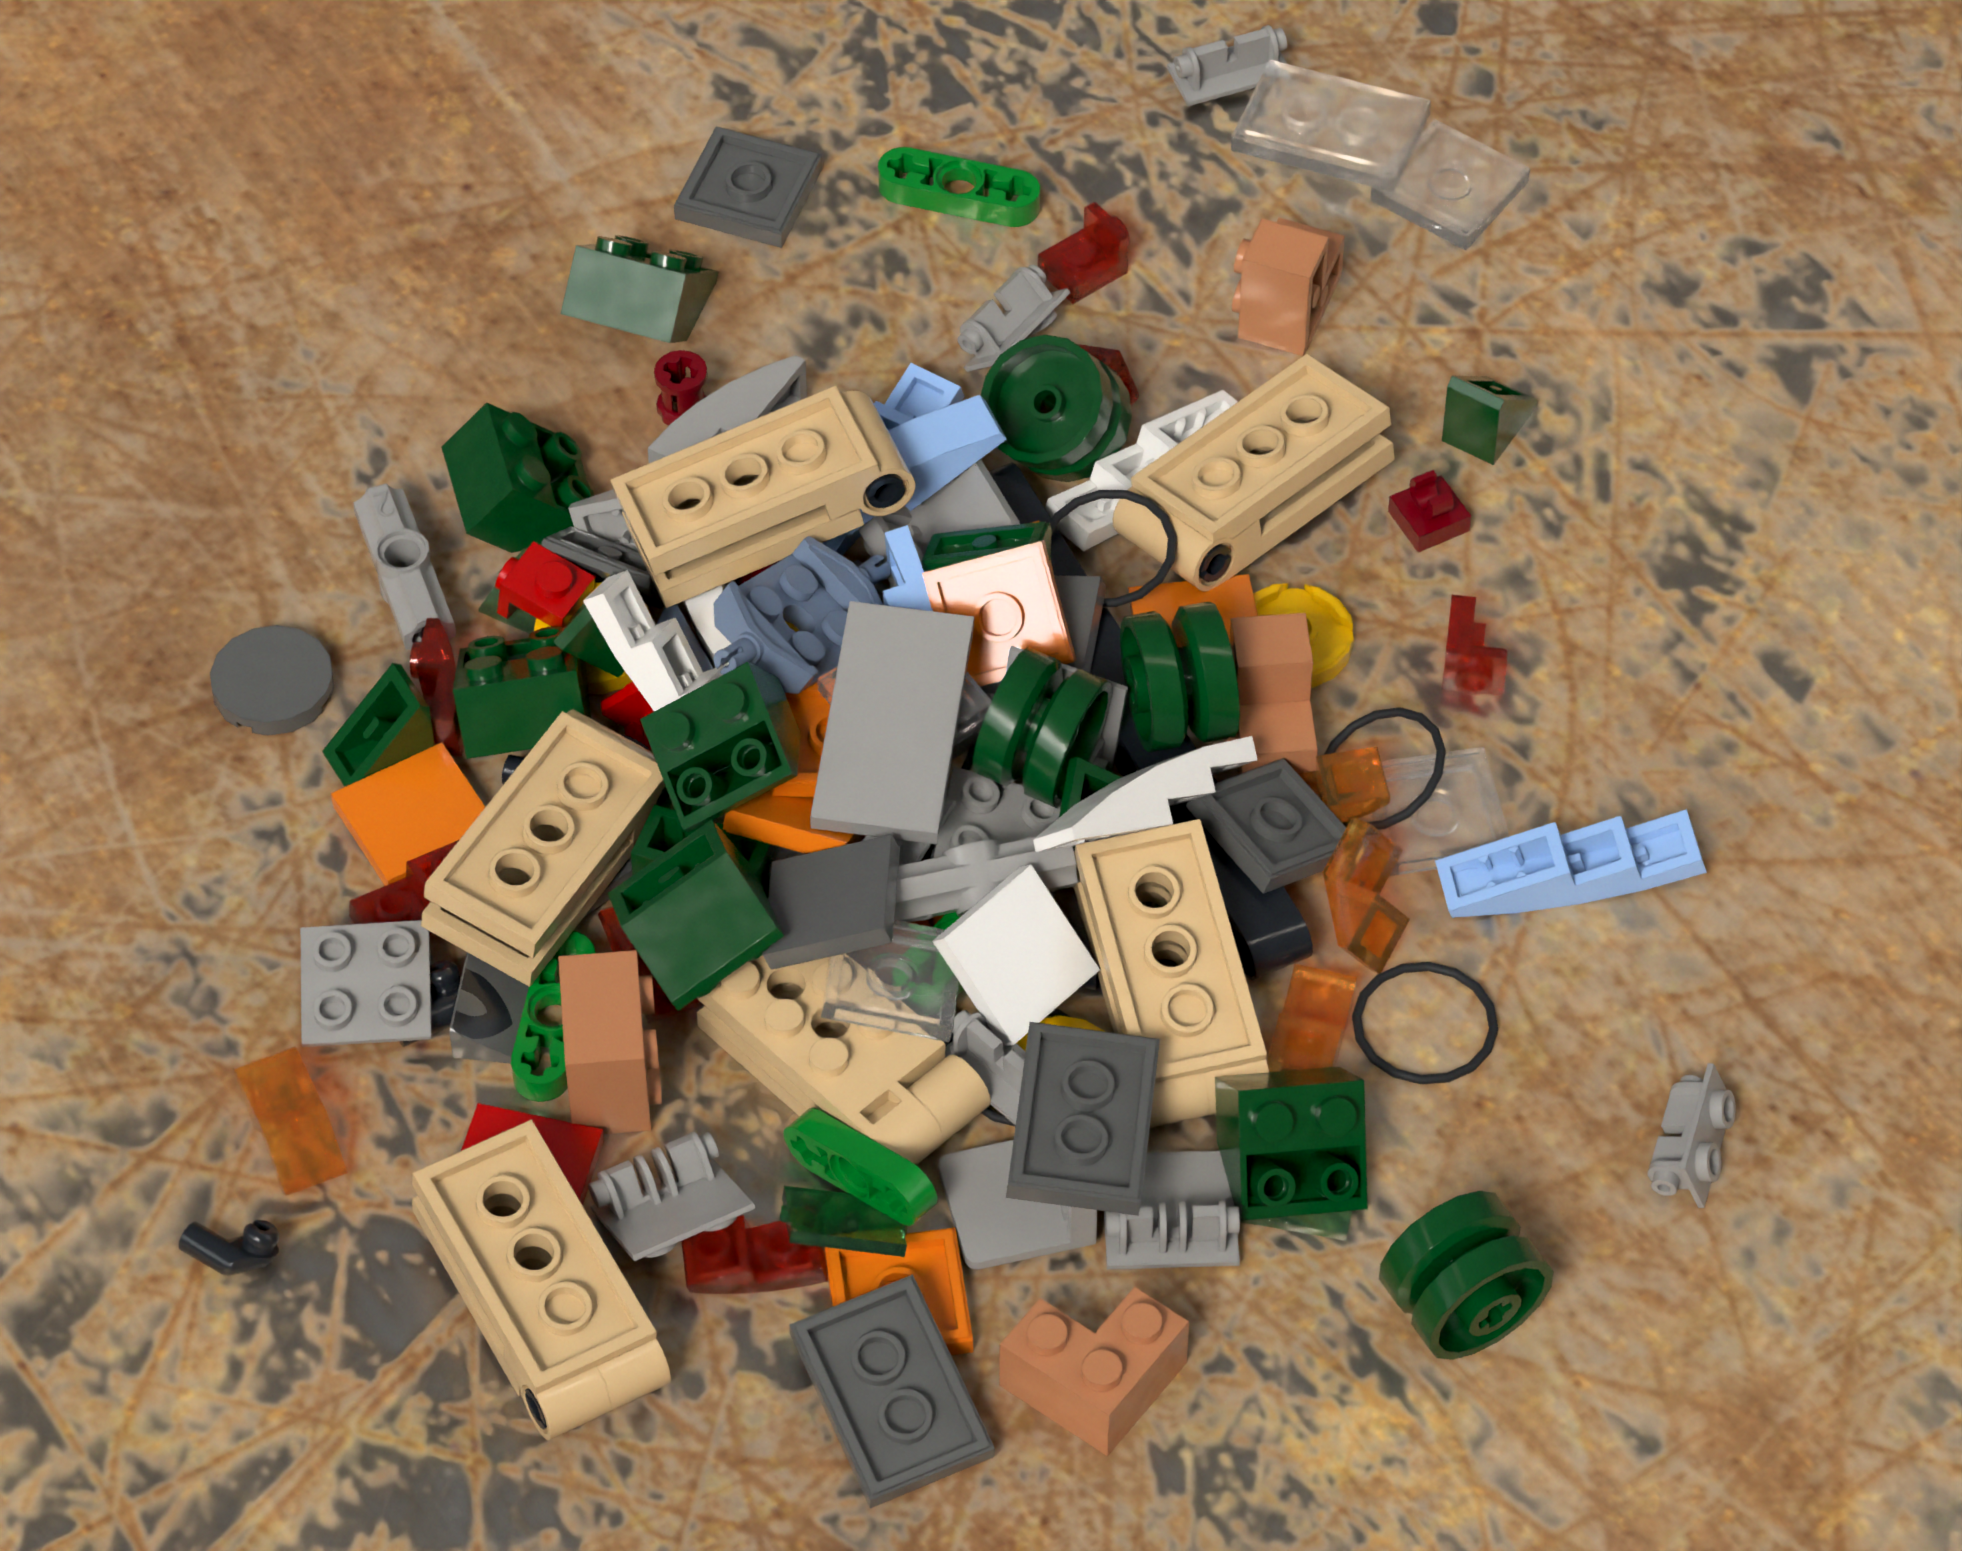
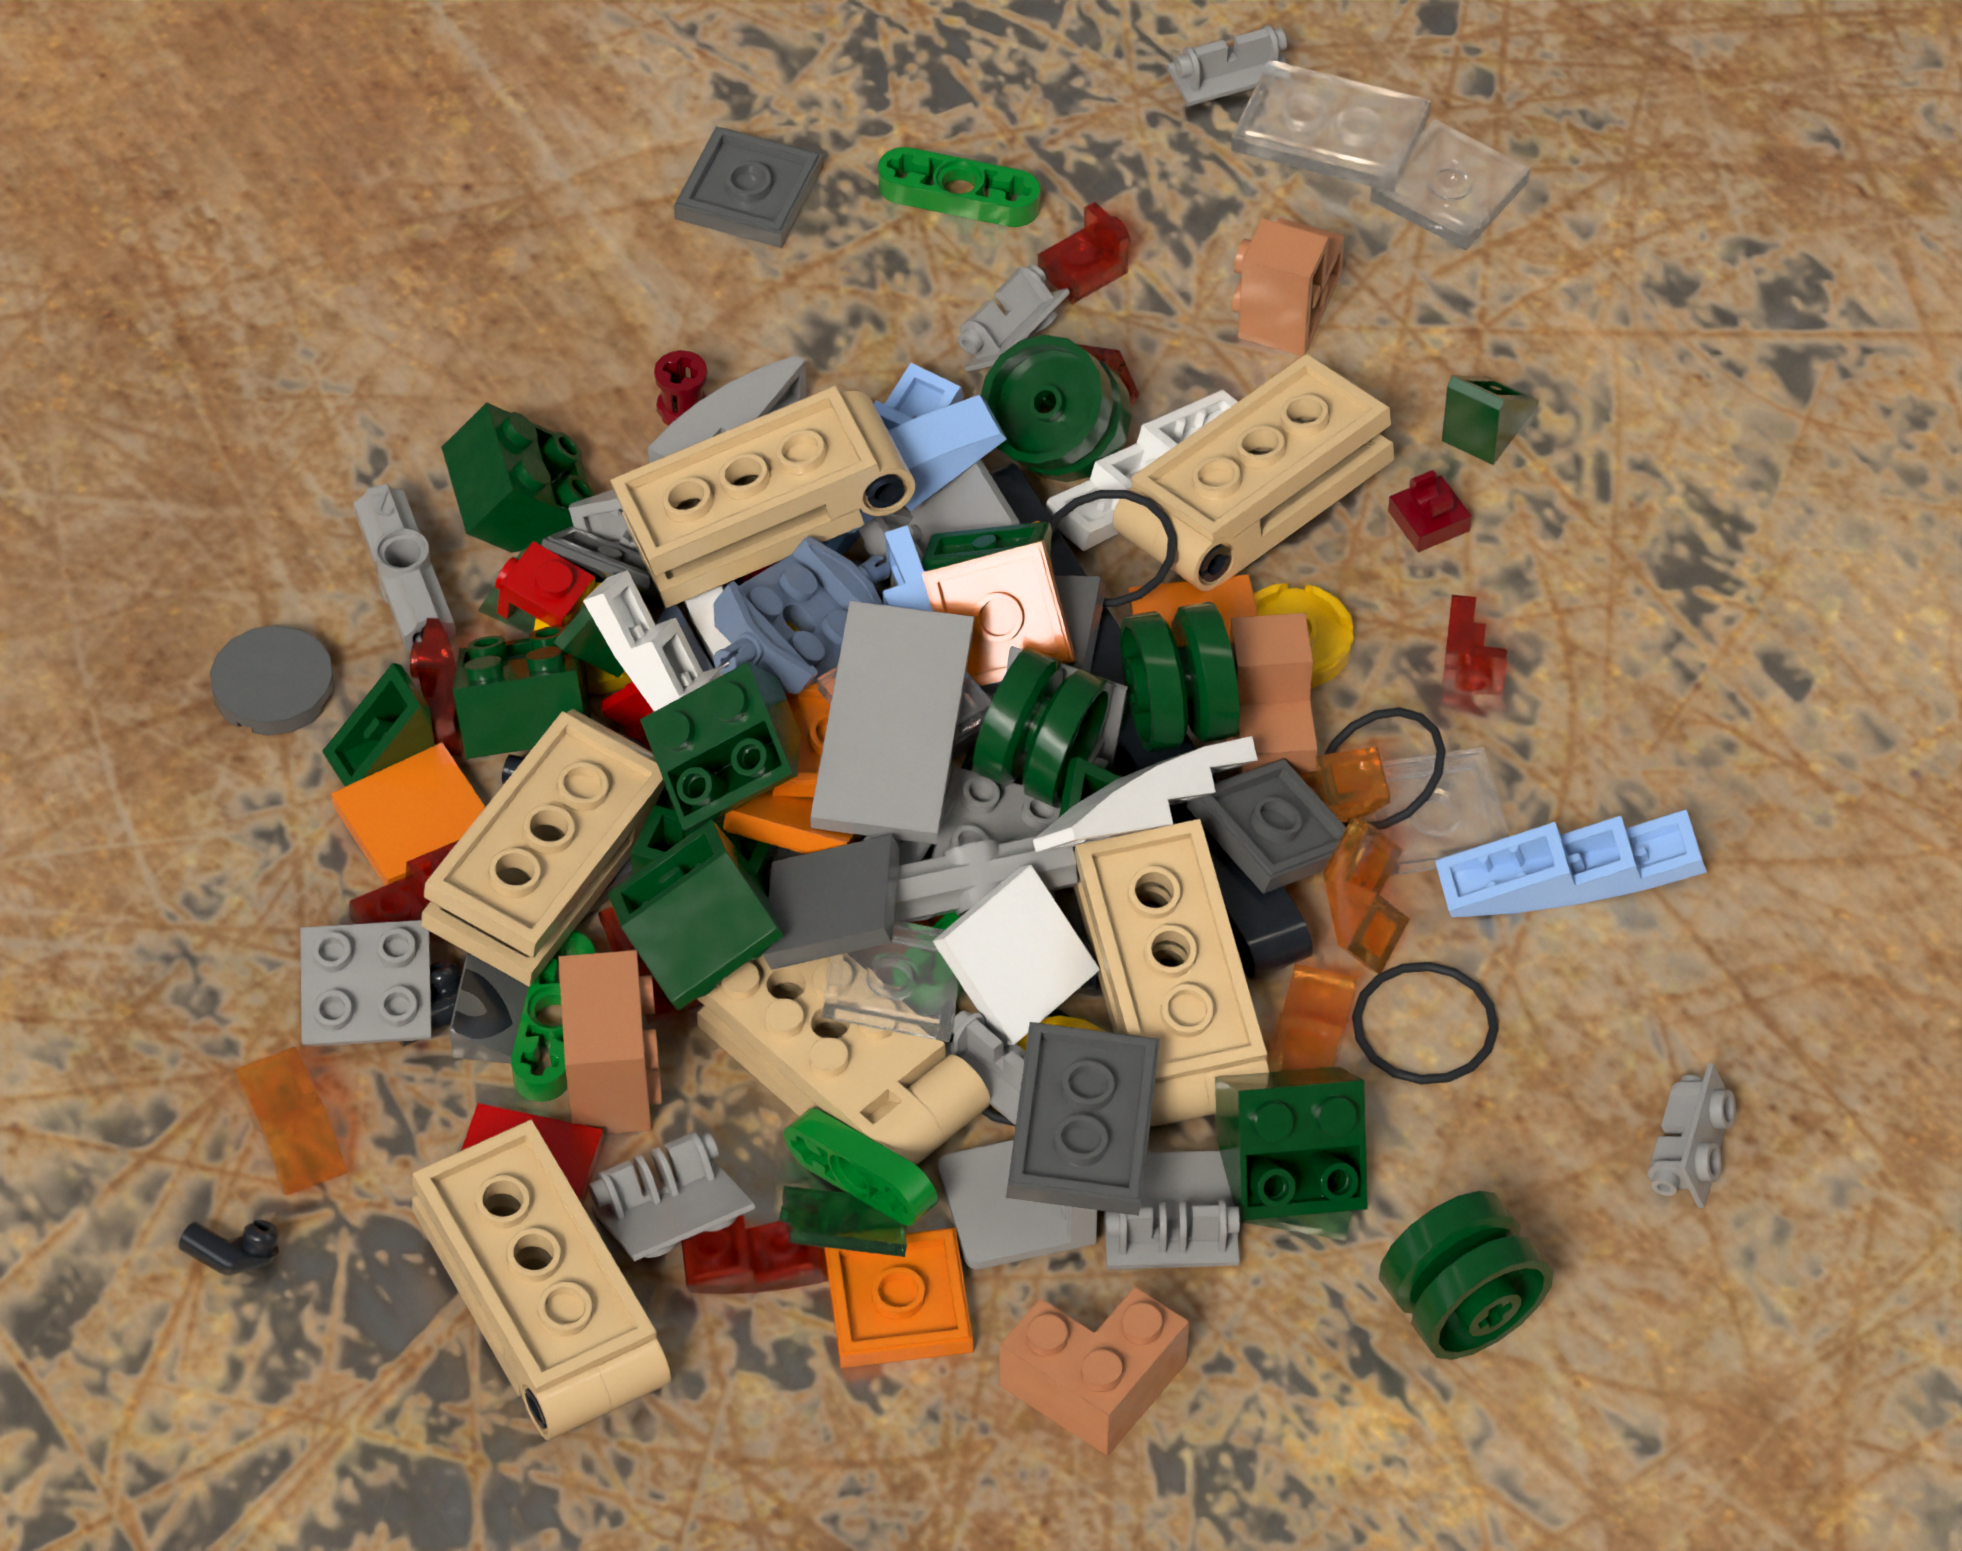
slope [561,235,719,343] -> none
dark grey tile [789,1274,995,1508] -> none

